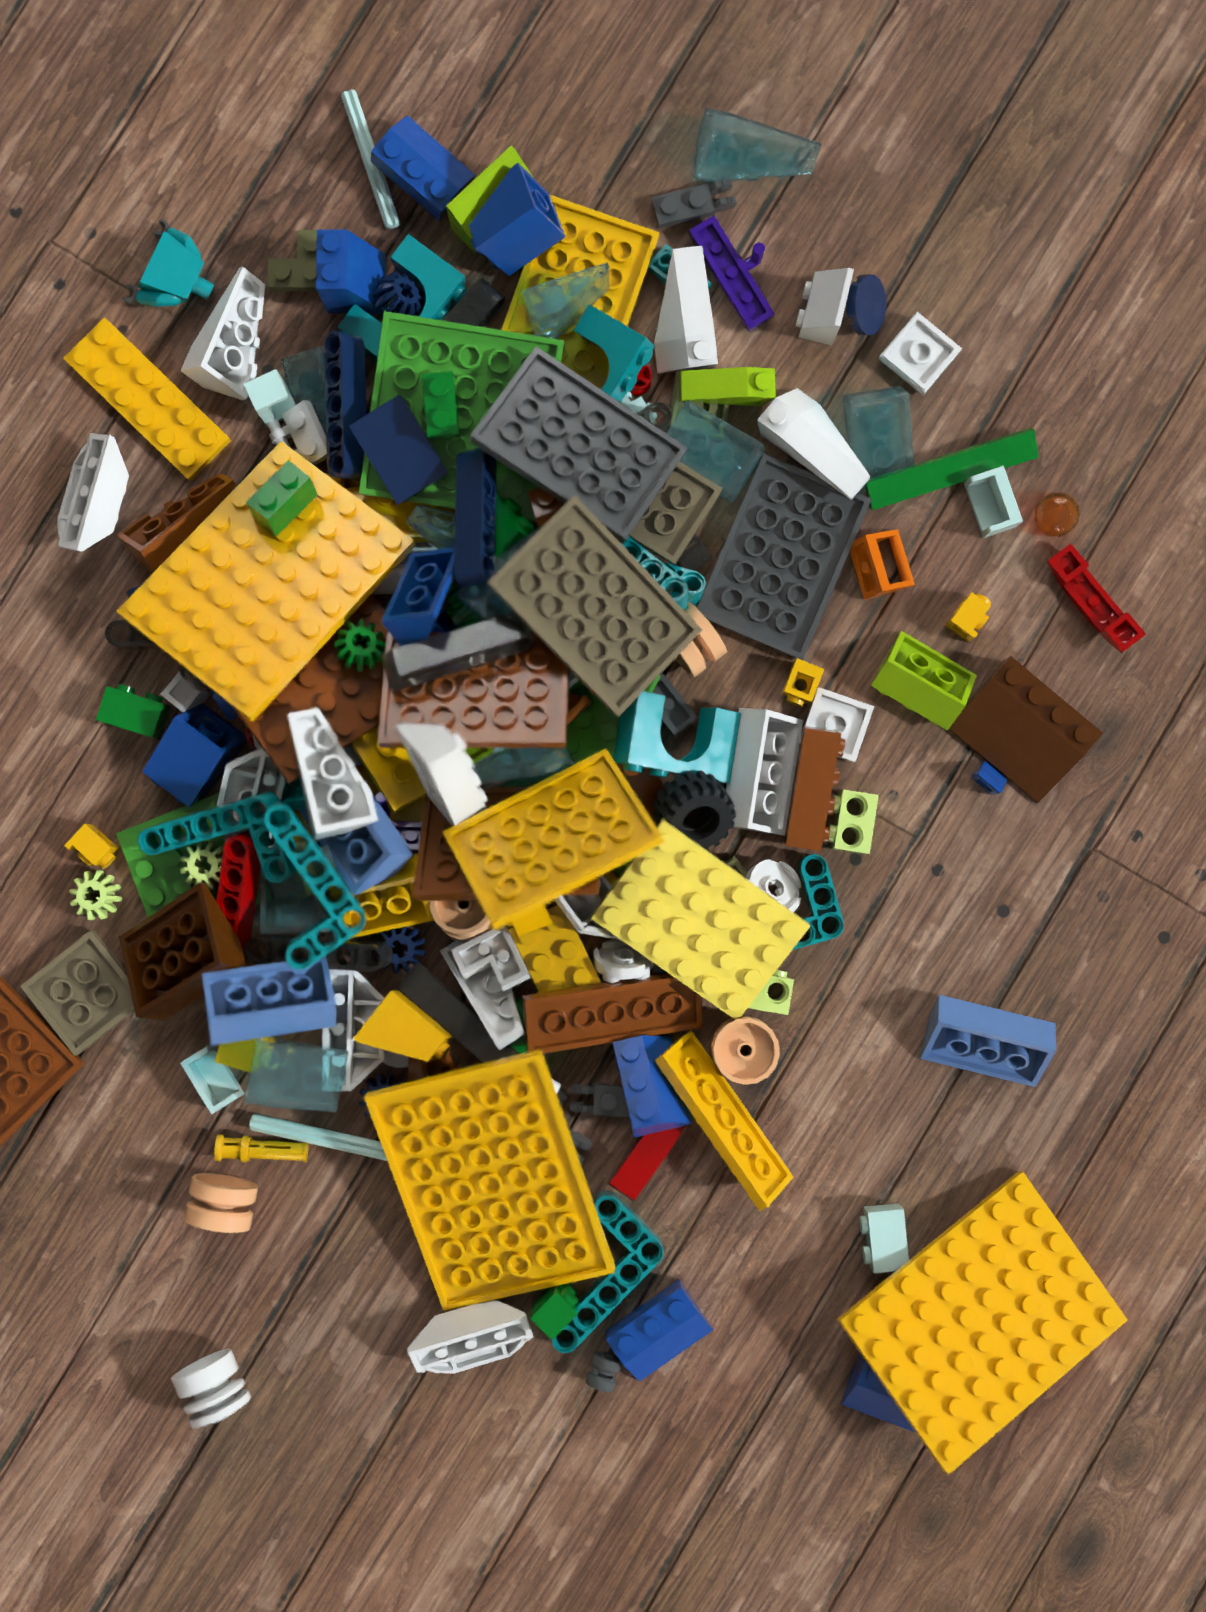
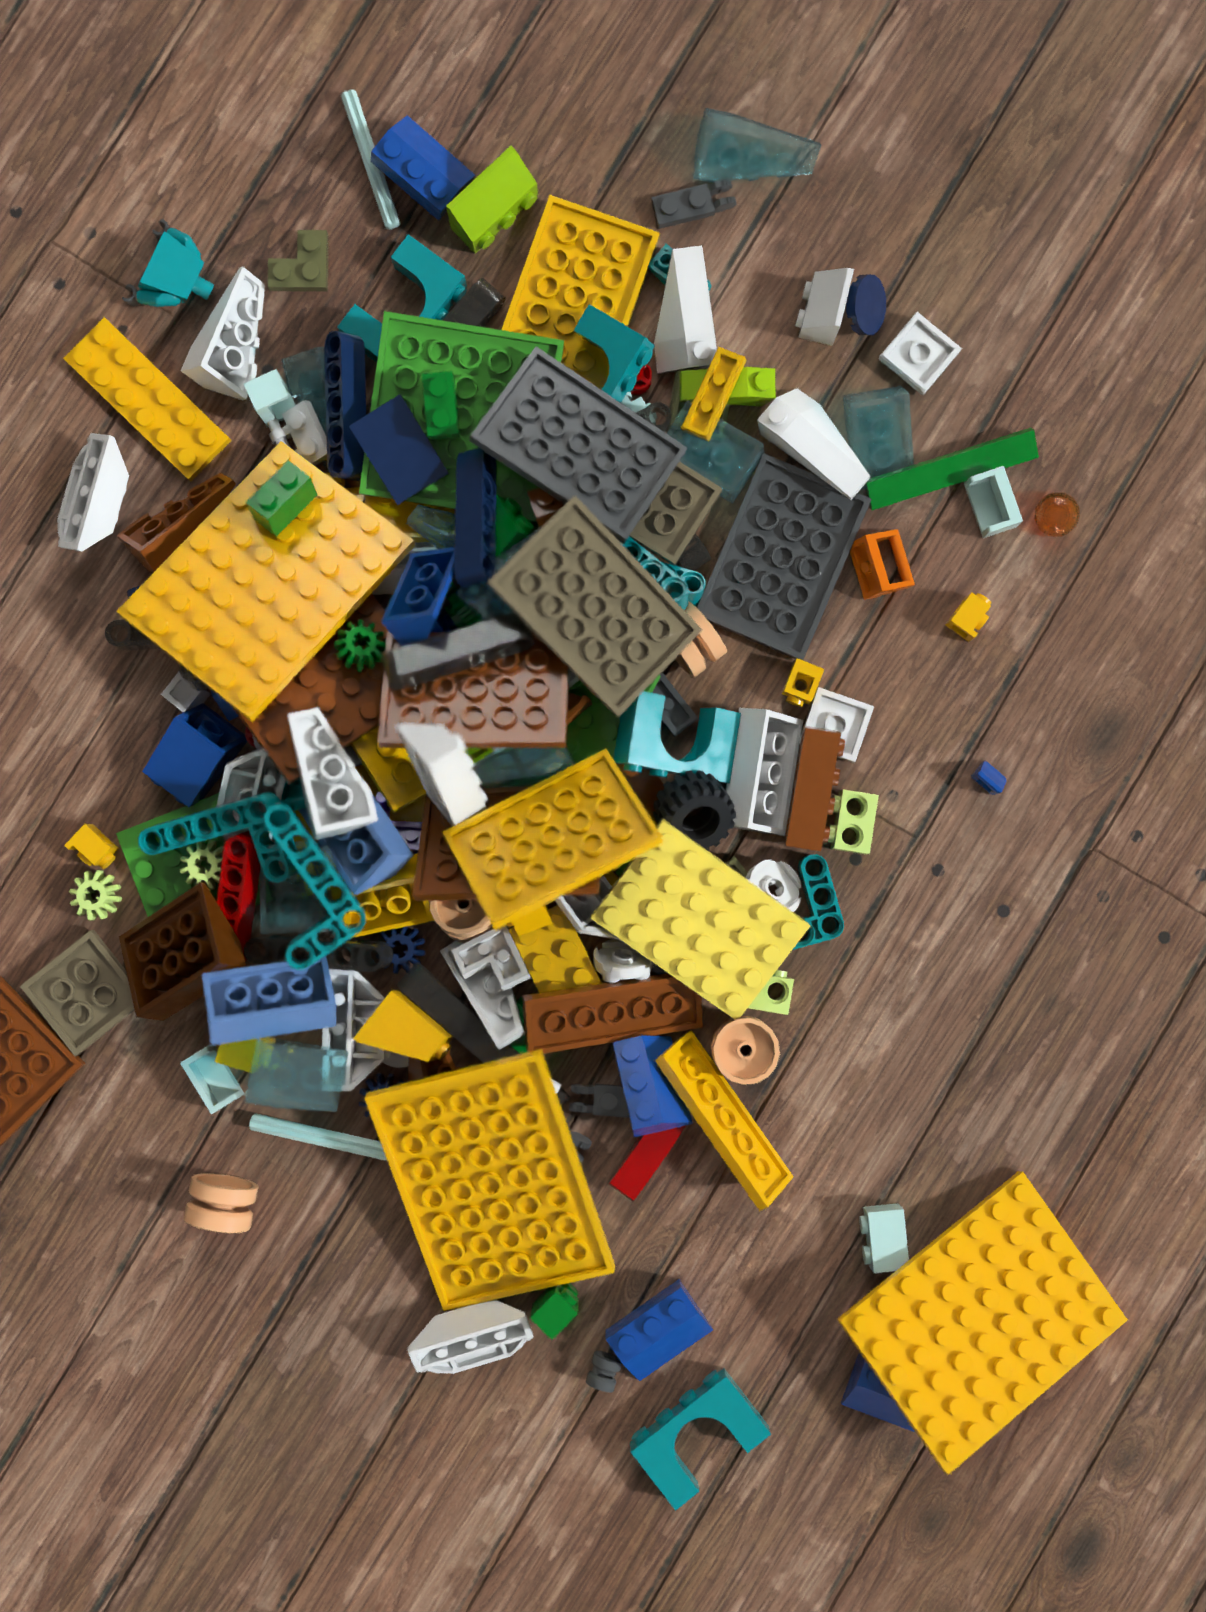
green brick [95,684,171,740] -> none
white wheel [171,1348,251,1429] -> none
yellow pin [214,1134,309,1163] -> none
blue slope [316,229,386,314] -> none
dark blue gear [372,271,425,316] -> none
blue slope [469,163,565,276] -> none
clear light blue slope [522,262,610,339] -> none
teal beam [552,1190,664,1353] -> none
dark purple plate [688,216,775,332] -> none
lime slope [871,631,977,731] -> none
medium blue slope [920,995,1056,1087] -> none
reddish brown slope [949,656,1103,803] -> none
red slope [1047,543,1146,653] -> none
none -> teal arch [630,1368,771,1511]
none -> yellow tile [681,346,747,442]

